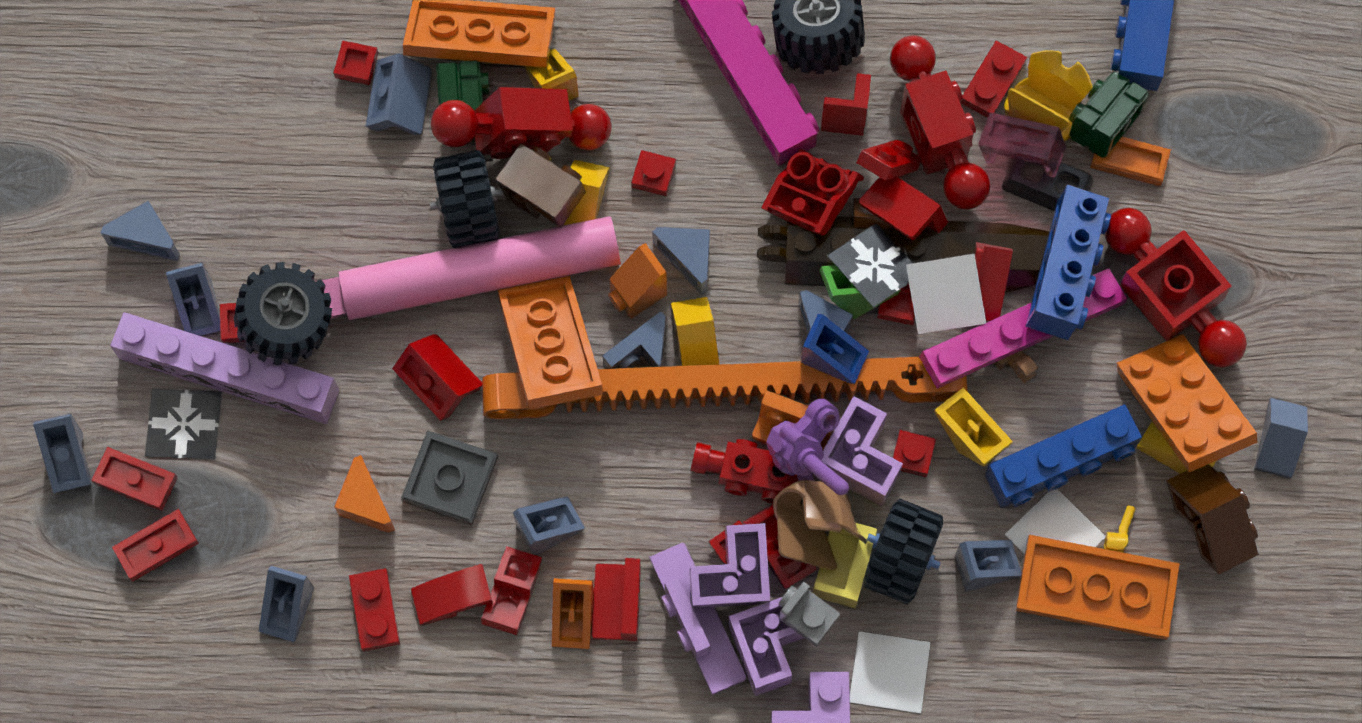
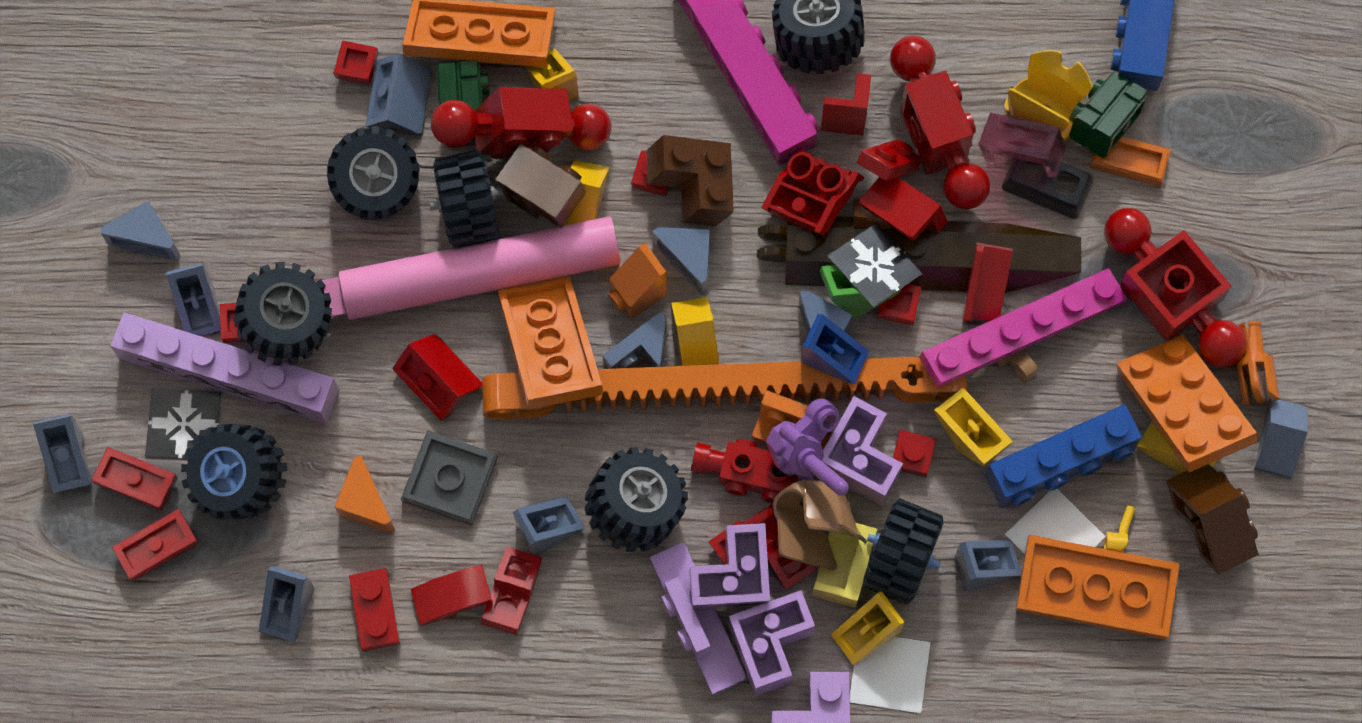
orange slope [552,578,594,649] -> none
red panel [592,558,641,641] -> none
light grey bracket [778,582,840,647] -> none
white sticker [906,254,986,334] -> none
red plate [960,40,1027,119] -> none
blue brick [1025,185,1111,340] -> none
none -> black wheel [181,424,287,519]
none -> black wheel [327,126,420,220]
none -> black wheel [584,447,688,552]
none -> reddish brown brick [646,135,734,226]
none -> yellow slope [831,591,905,665]
none -> orange arm [1236,321,1280,406]

